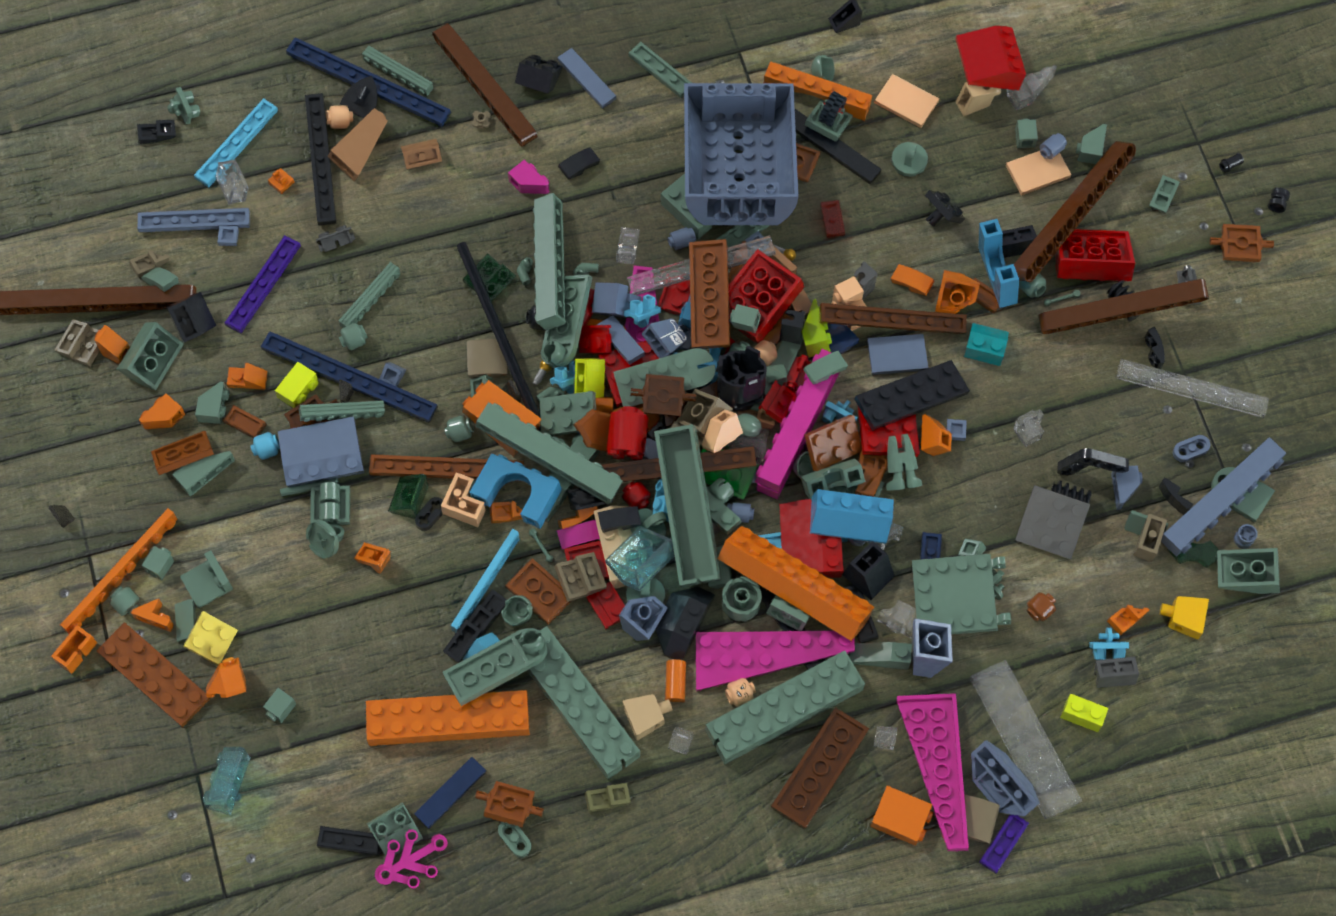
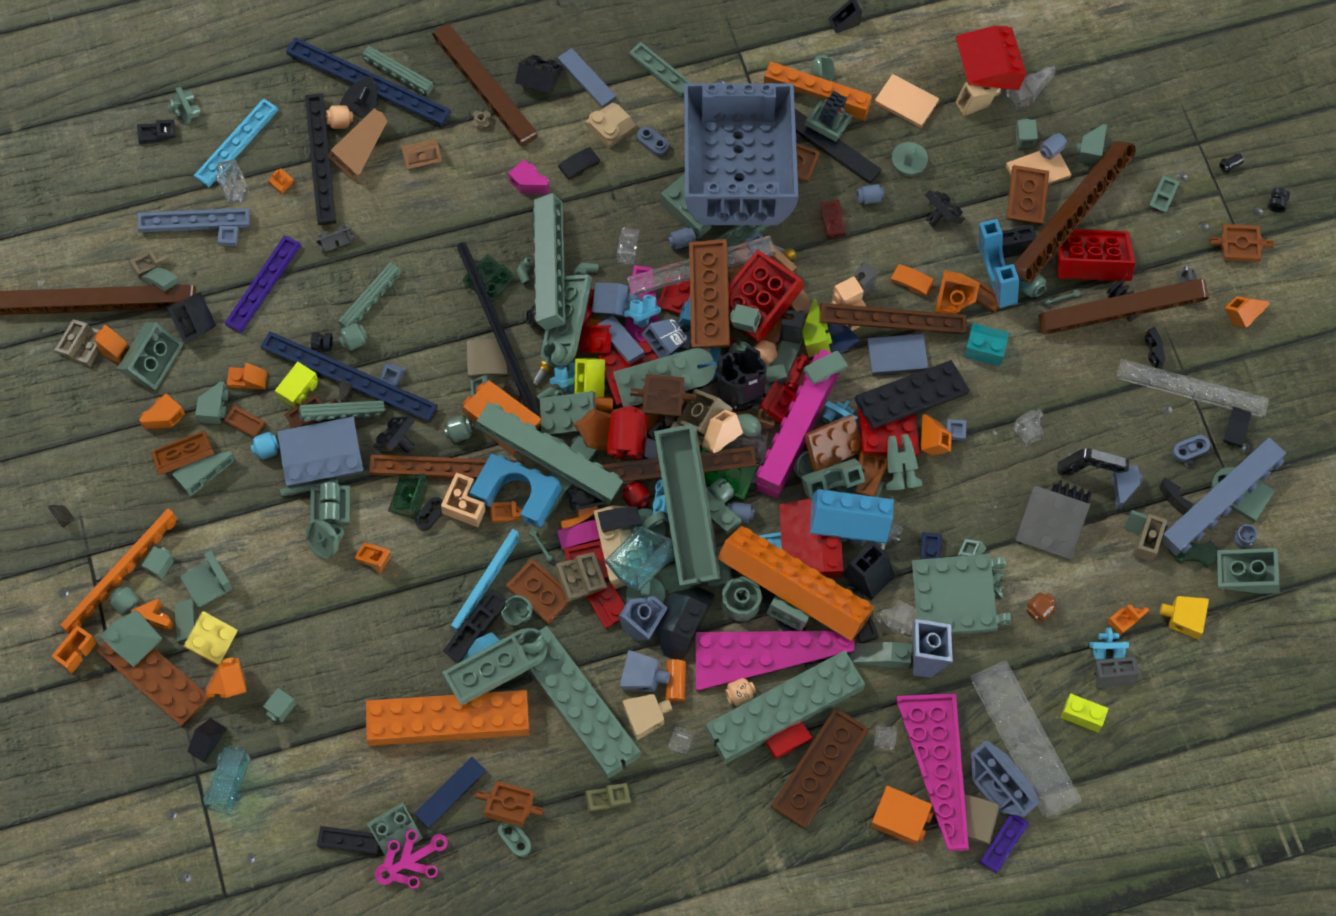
none -> sand green slope [100,610,163,667]
none -> black slope [187,718,227,762]
none -> black wheel [311,332,333,352]
none -> black plate [373,416,415,453]
none -> tan slope [585,103,636,149]
none -> sand blue torso [620,650,670,693]
none -> sand blue plate [637,127,669,157]
none -> red slope [765,722,812,759]
none -> sand blue brick [857,184,884,205]
none -> dark orange plate [1006,165,1049,225]
none -> black slope [1223,407,1252,448]
none -> orange slope [1225,296,1270,328]

